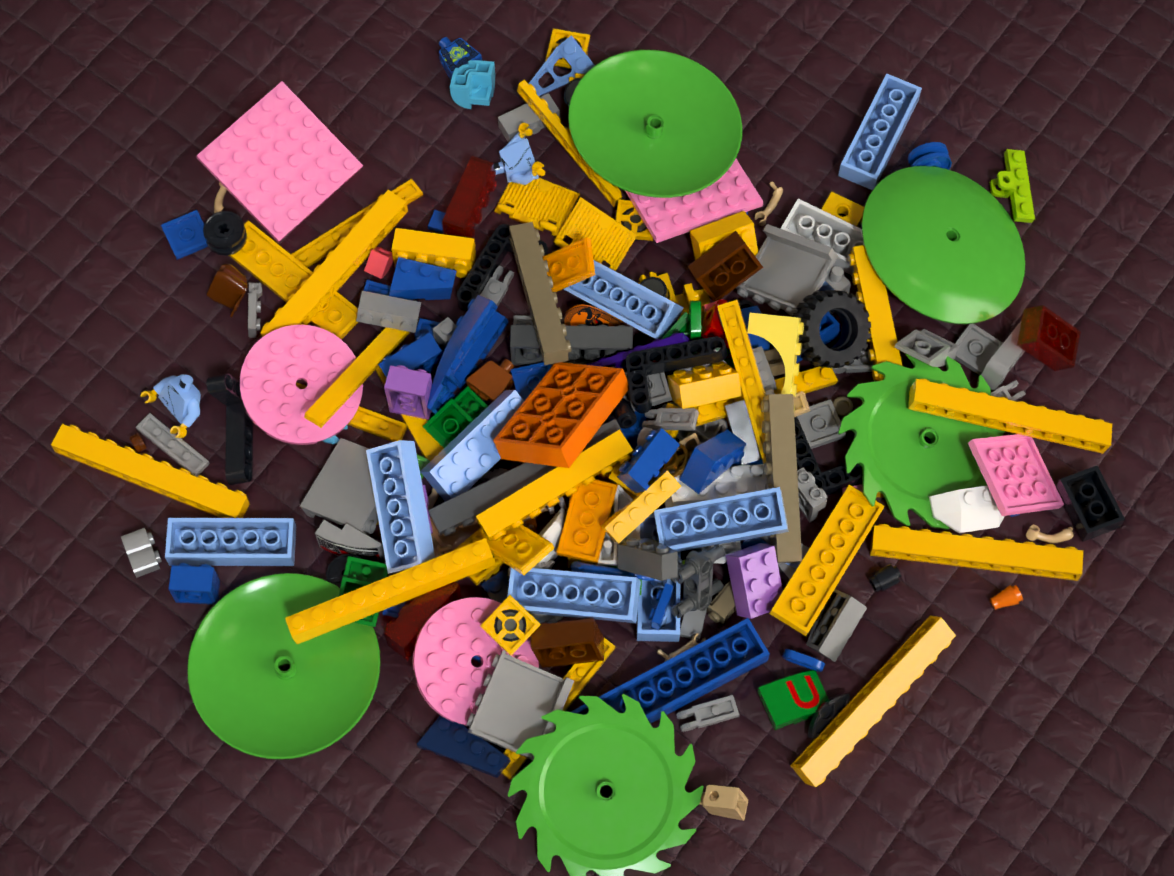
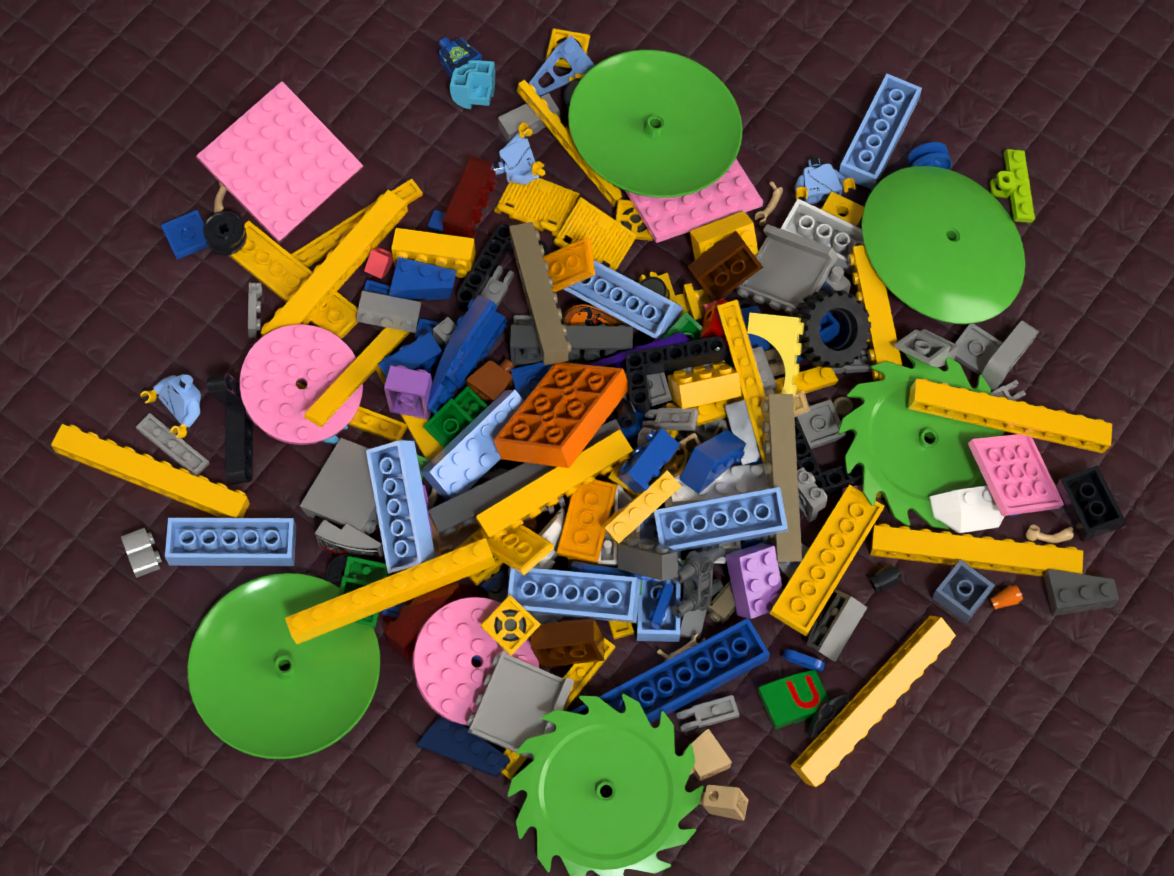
reddish brown axle [129,433,147,453] -> none
blue brick [168,563,220,605] -> none
reddish brown piece [207,264,248,318] -> none
green beam [689,301,701,340] -> none
clear red brick [1017,305,1081,371] -> none
none -> yellow tile [608,621,634,640]
none -> tan torso [682,729,732,781]
none -> light blue torso [794,157,856,204]
none -> sand blue brick [932,560,995,624]
none -> dark grey wedge [1043,569,1119,616]

